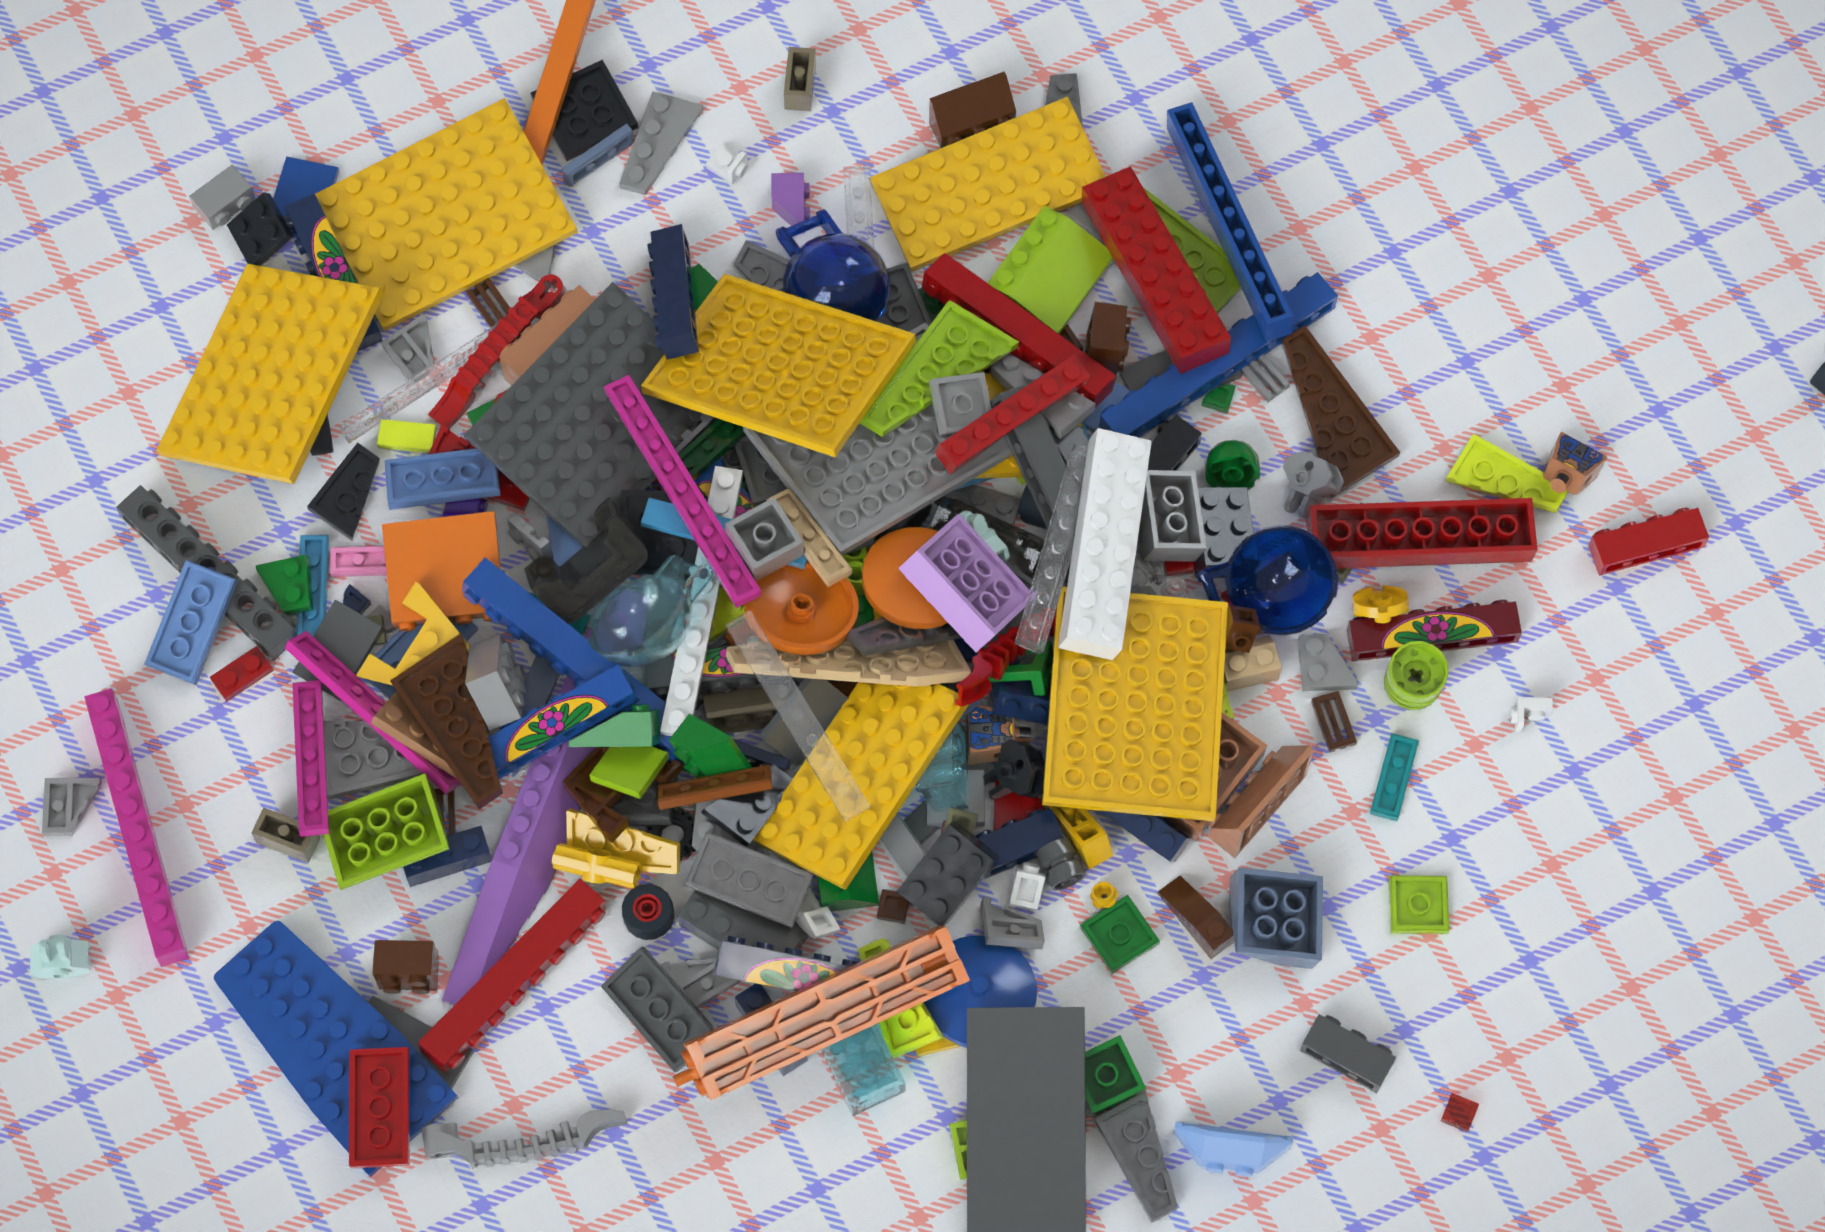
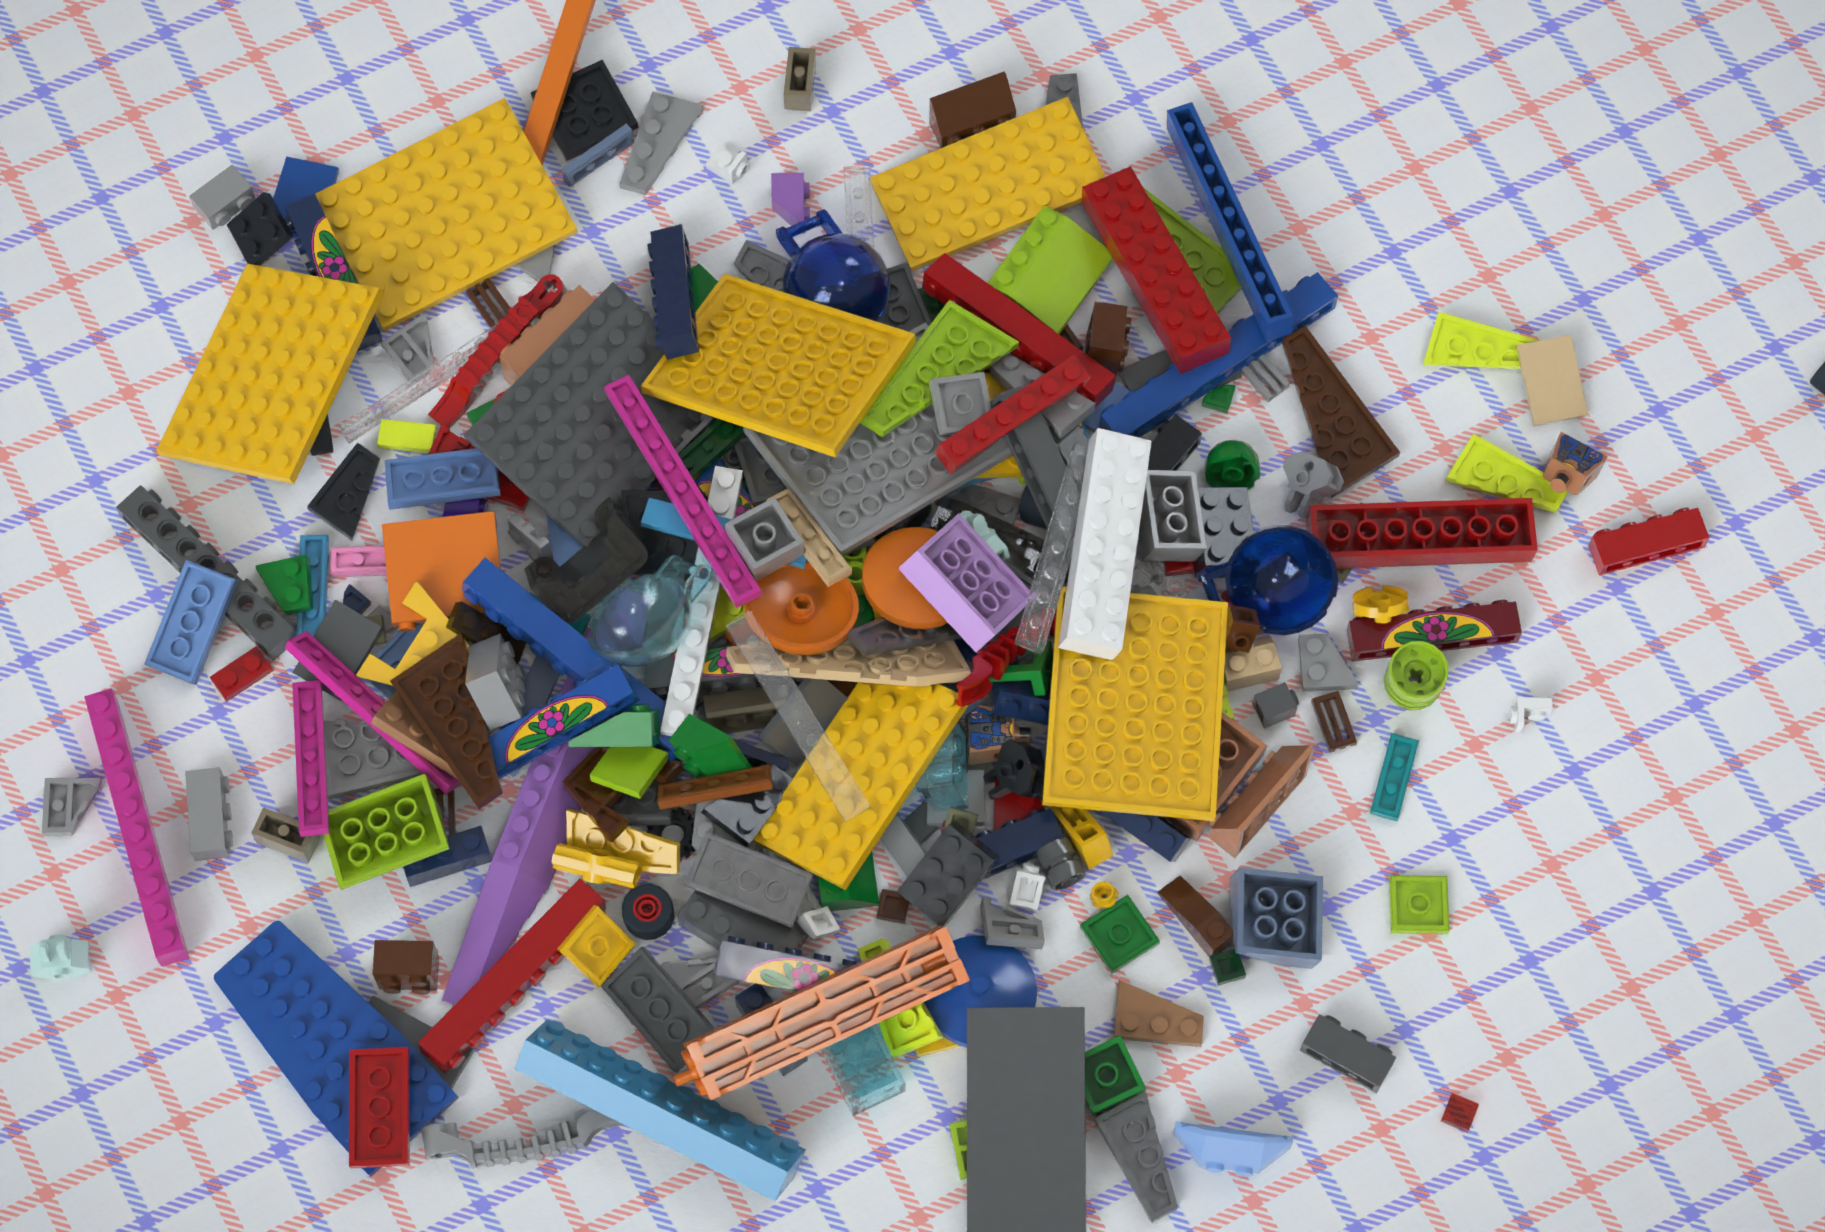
none -> light grey brick [185,767,233,861]
none -> dark brown plate [446,601,526,665]
none -> brick [514,1019,806,1201]
none -> yellow tile [557,905,636,988]
none -> medium nougat wing [1114,980,1204,1047]
none -> dark green plate [1209,949,1246,986]
none -> dark grey brick [1252,682,1299,729]
none -> neon yellow wing [1423,312,1540,369]
none -> tan tile [1516,334,1588,426]

